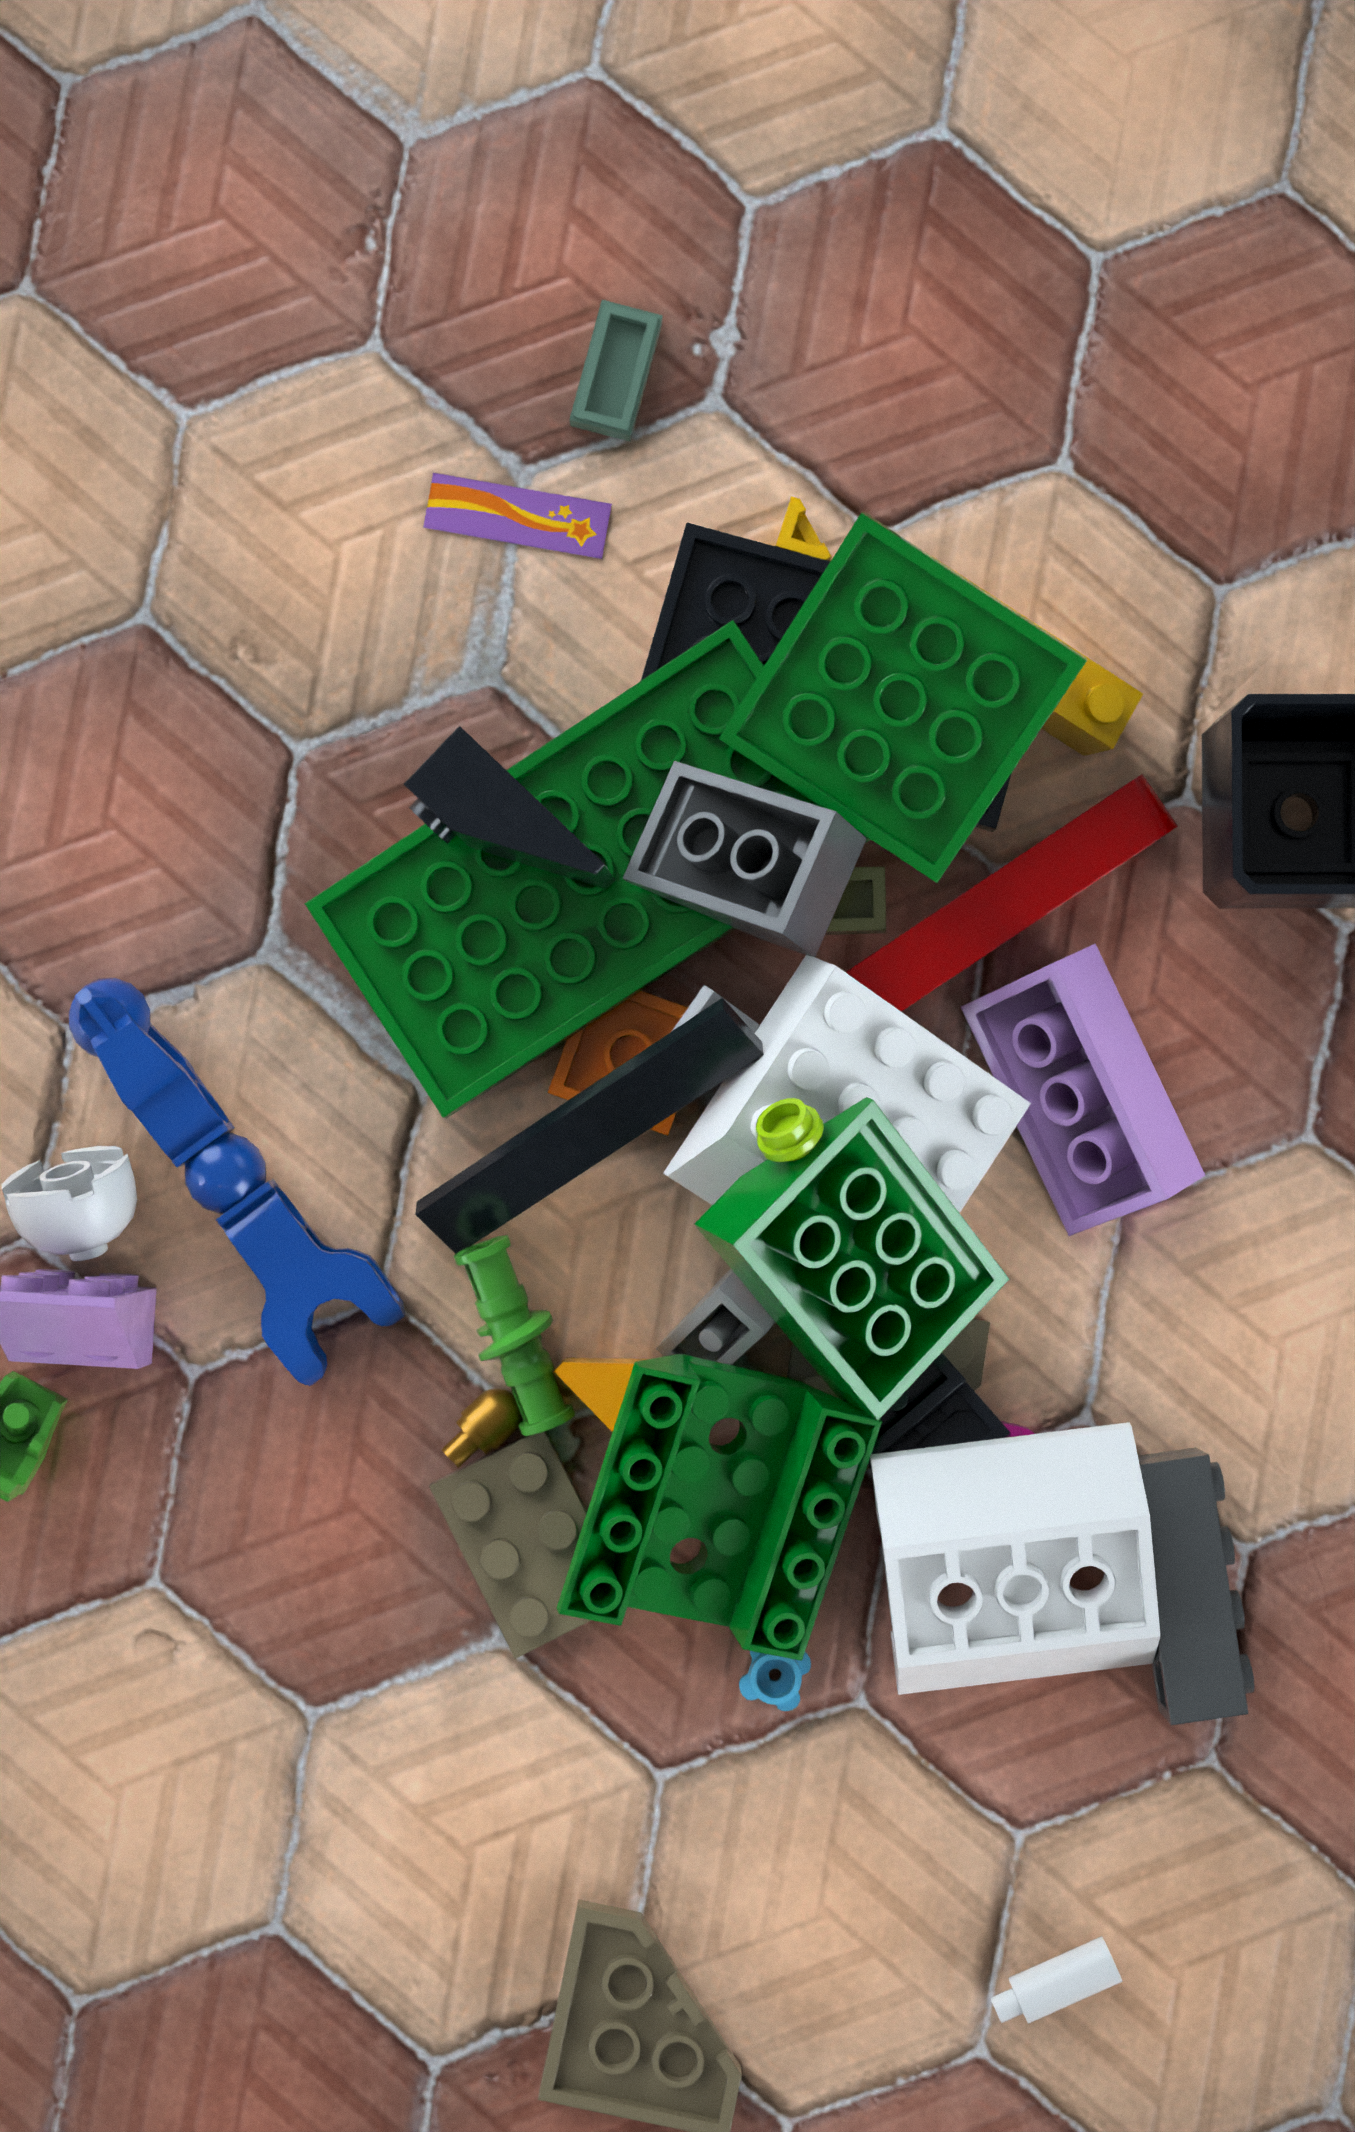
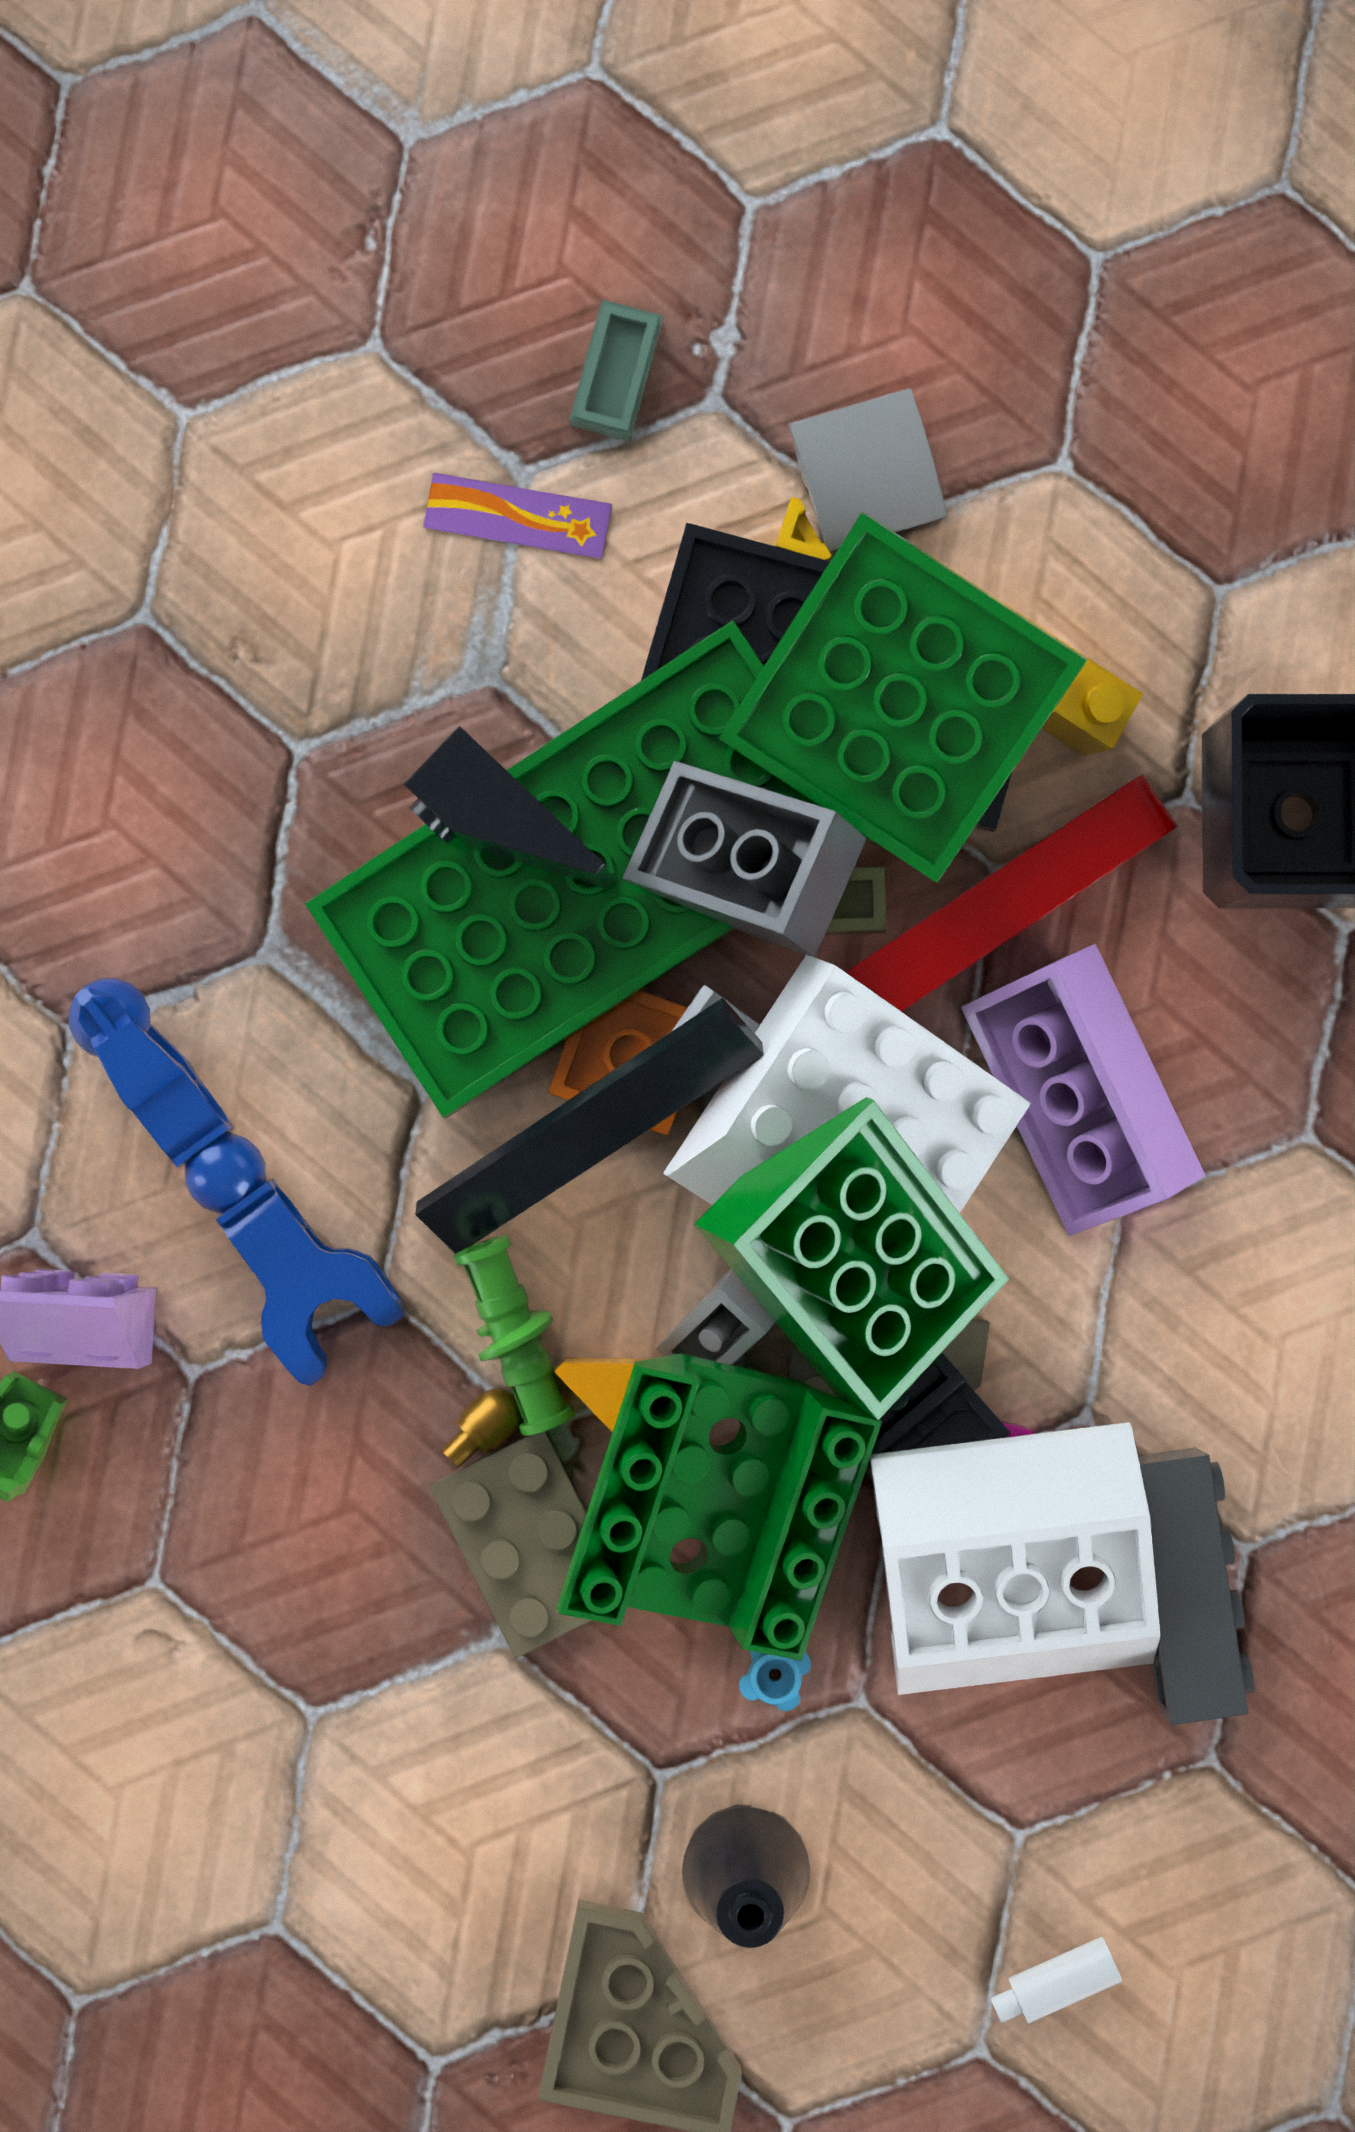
white cylinder [1,1146,137,1261] -> none
lime plate [756,1098,824,1162] -> none
none -> black cone [682,1804,810,1948]
none -> light grey slope [788,388,948,552]

